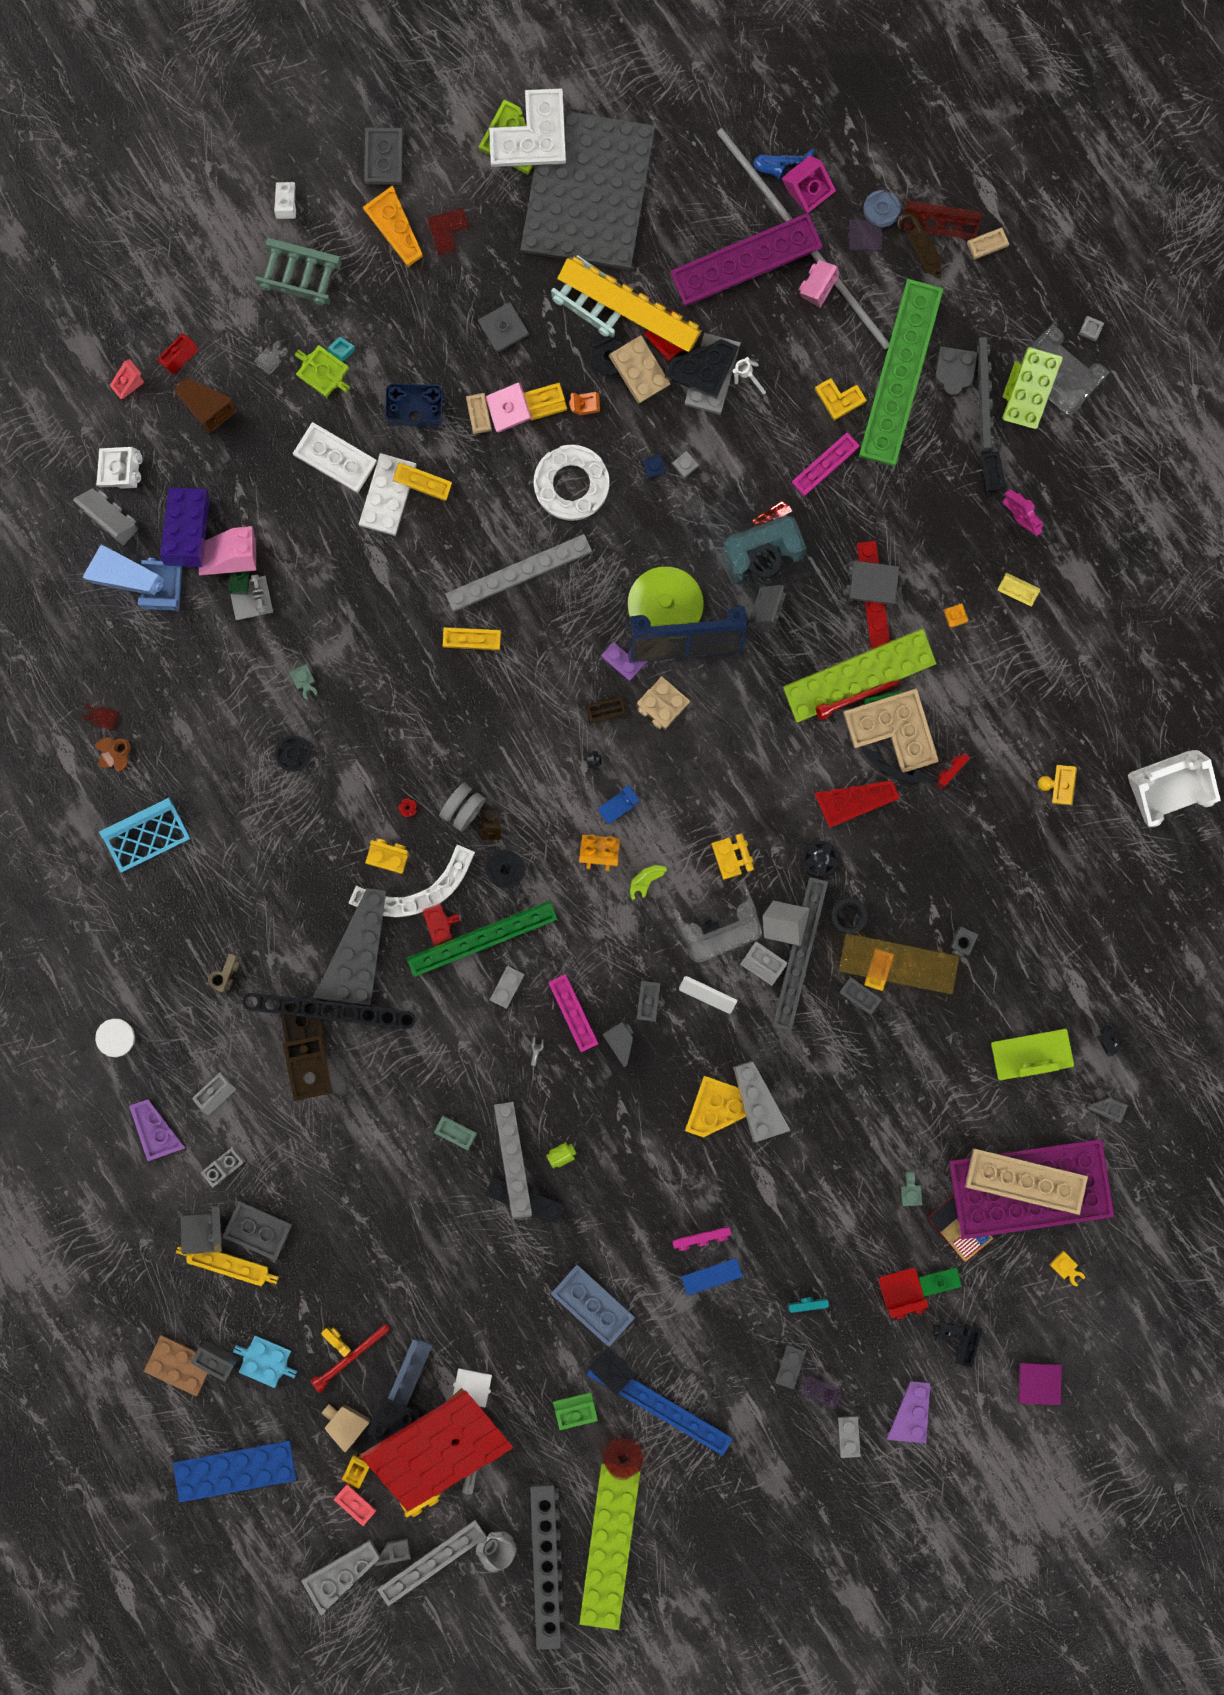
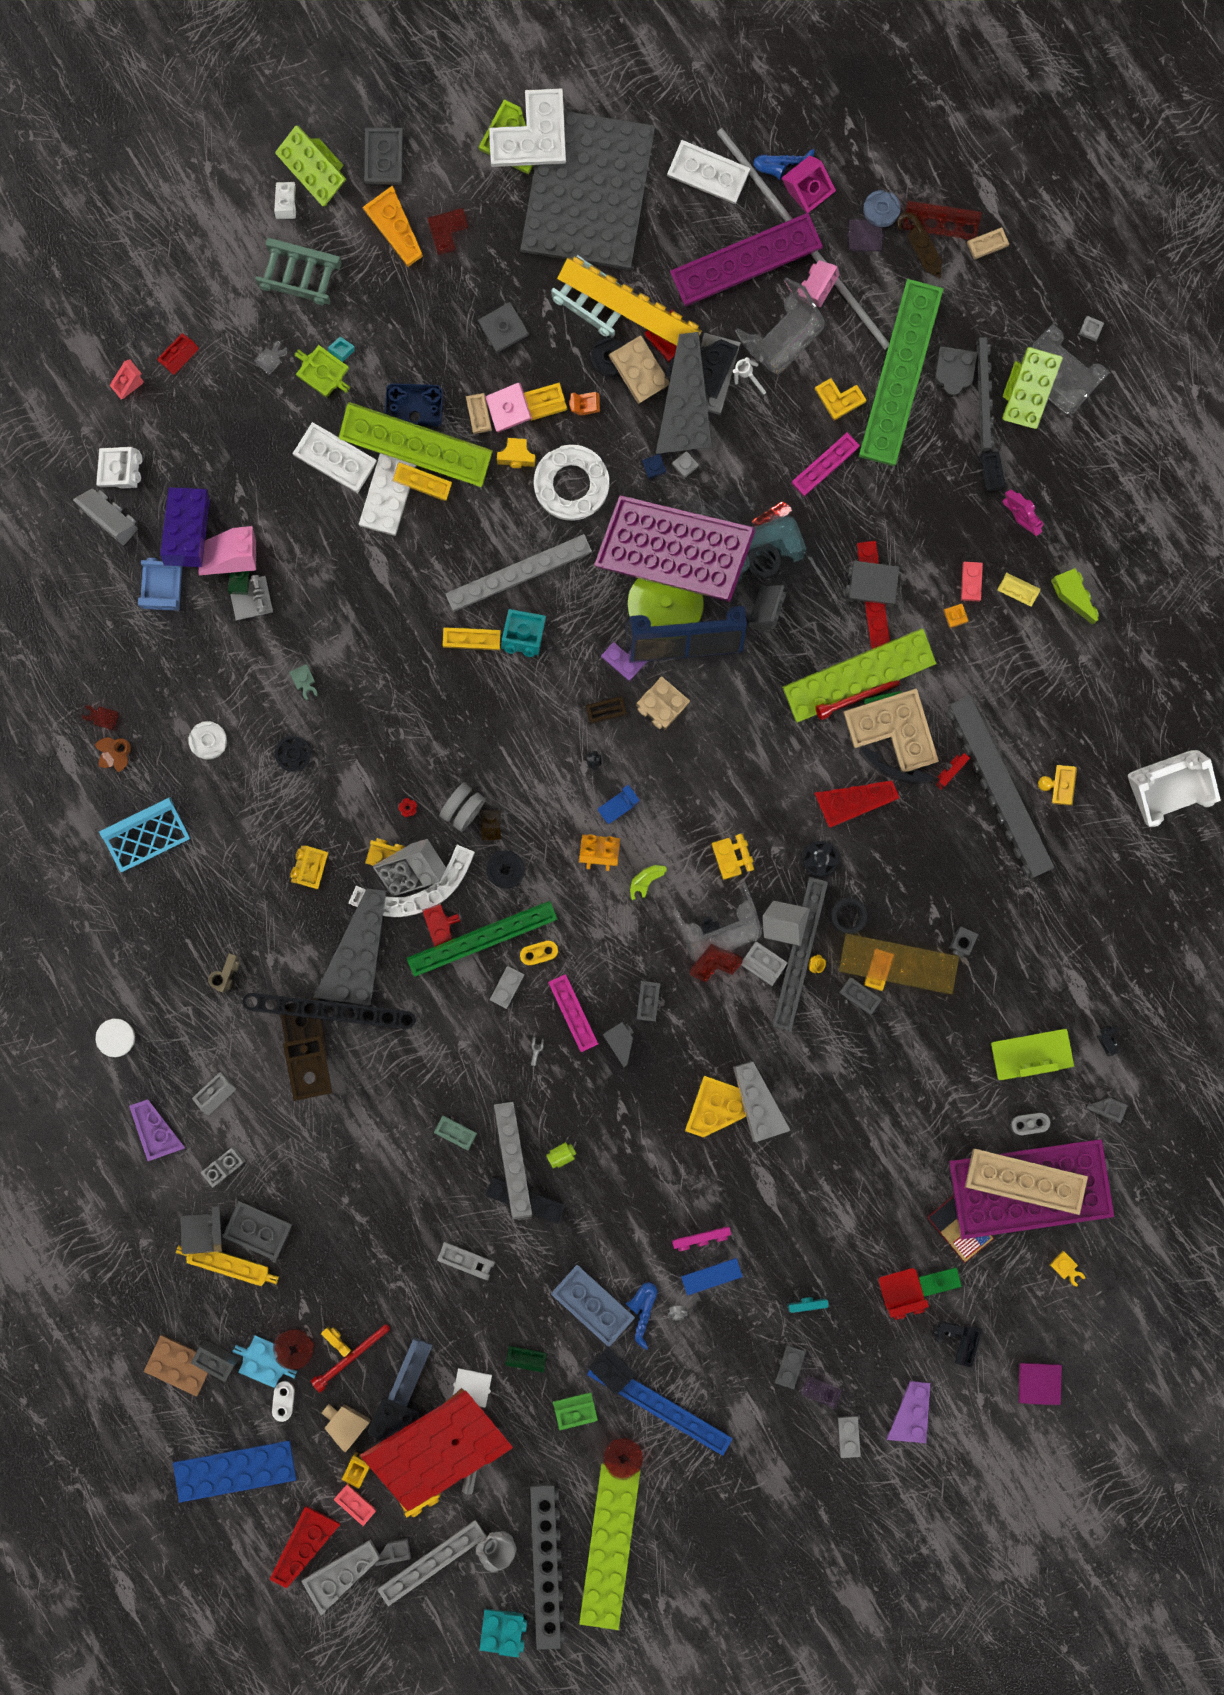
light blue slope [83,544,164,596] -> none
reddish brown slope [173,378,237,434] -> none
white slope [679,976,737,1014] -> none
sand green plate [900,1172,922,1206] -> none
none -> white tile [188,721,227,760]
none -> red wing [269,1506,341,1588]
none -> white plate [272,1381,295,1422]
none -> clear red plate [273,1330,314,1370]
none -> lime bracket [275,126,346,206]
none -> yellow bracket [290,846,328,889]
none -> lime plate [339,402,493,487]
none -> light grey slope [373,839,446,897]
none -> light grey plate [437,1242,495,1280]
none -> teal plate [479,1608,527,1657]
none -> yellow brick [497,438,536,468]
none -> teal plate [501,609,546,657]
none -> dark green plate [505,1346,547,1373]
none -> yellow plate [520,941,558,966]
none -> plate [594,495,756,602]
none -> blue piece [625,1282,657,1350]
none -> dark grey wing [656,332,712,454]
none -> white plate [667,140,750,205]
none -> light grey plate [668,1306,688,1320]
none -> clear red plate [689,944,743,982]
none -> clear windscreen [735,277,825,374]
none -> yellow plate [808,955,826,973]
none -> dark grey brick [947,695,1055,879]
none -> coral plate [961,562,983,601]
none -> light grey plate [1010,1113,1050,1135]
none -> lime slope [1051,568,1099,624]

